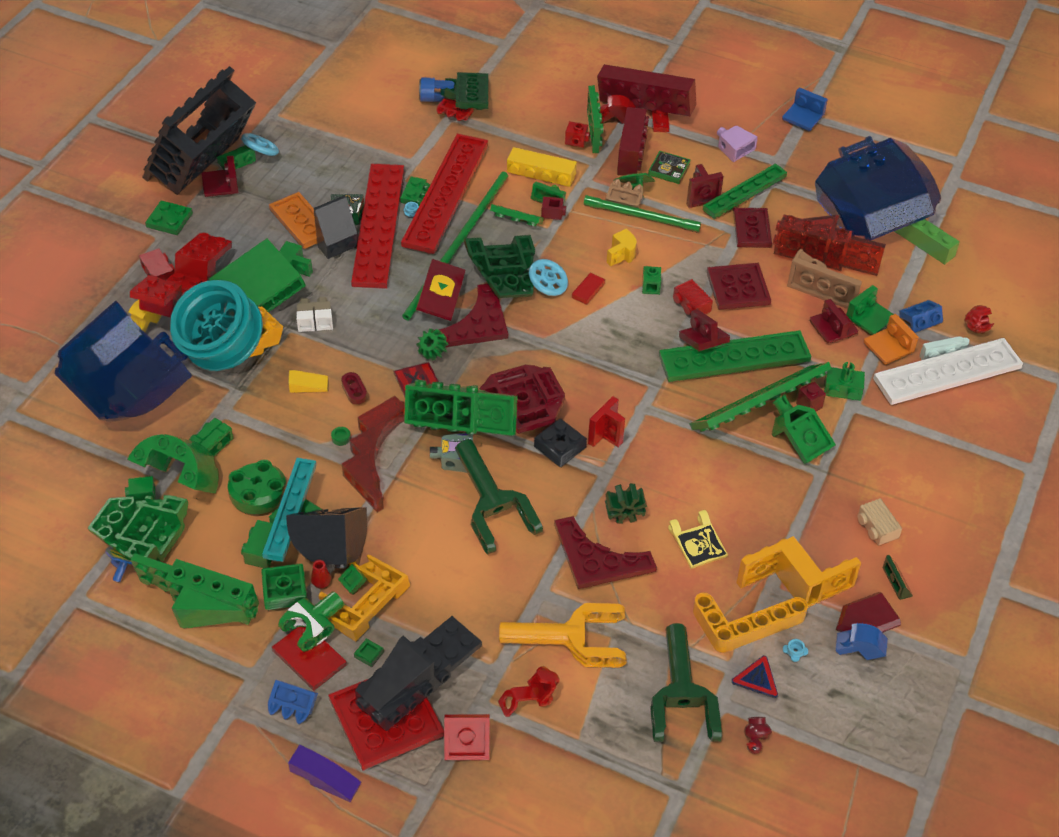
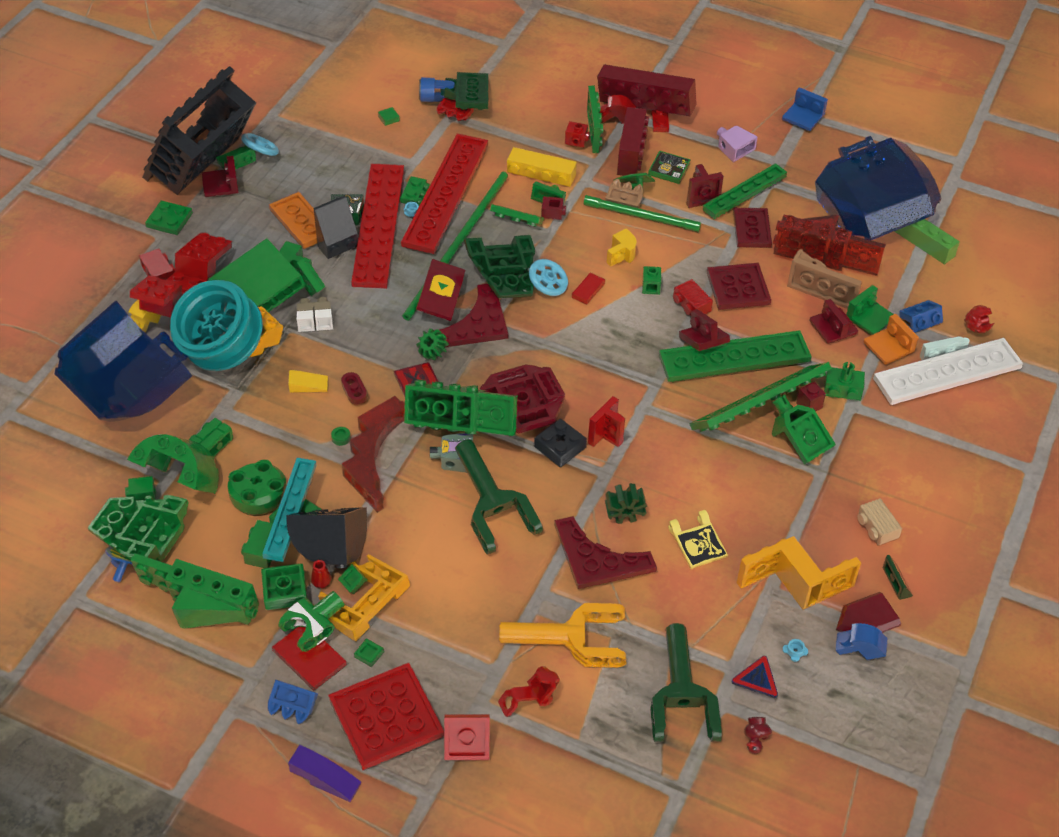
black wedge [355,616,482,731] -> none
light orange beam [693,592,808,653] -> none
none -> green bracket [292,257,325,296]
none -> green tile [378,107,400,126]

